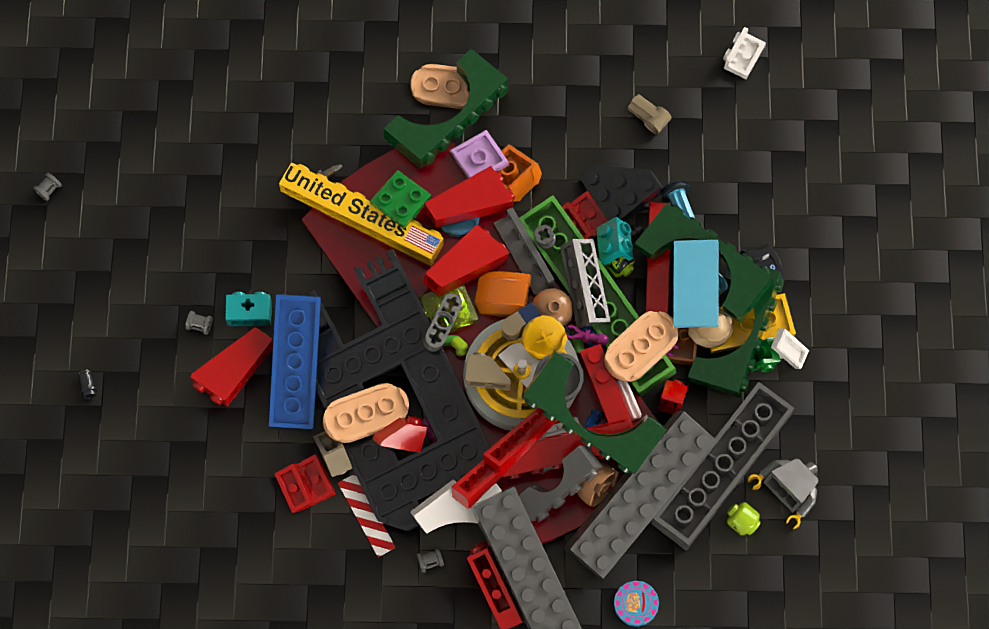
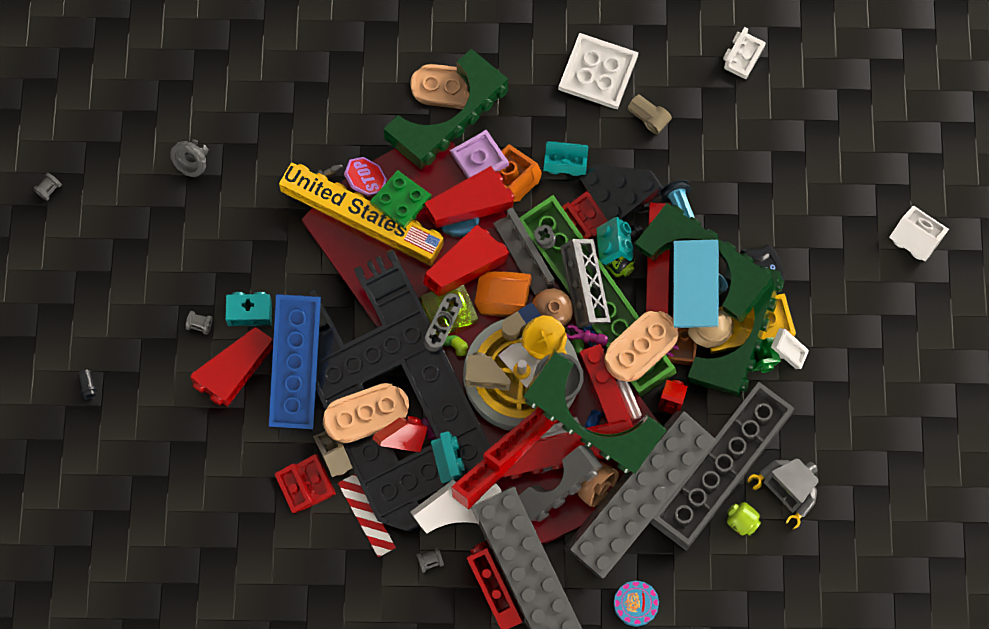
none -> dark grey hair [170,139,209,177]
none -> piece [344,157,387,197]
none -> teal bracket [431,431,465,484]
none -> teal bracket [543,141,588,176]
none -> white plate [558,33,638,110]
none -> white slope [889,206,949,261]

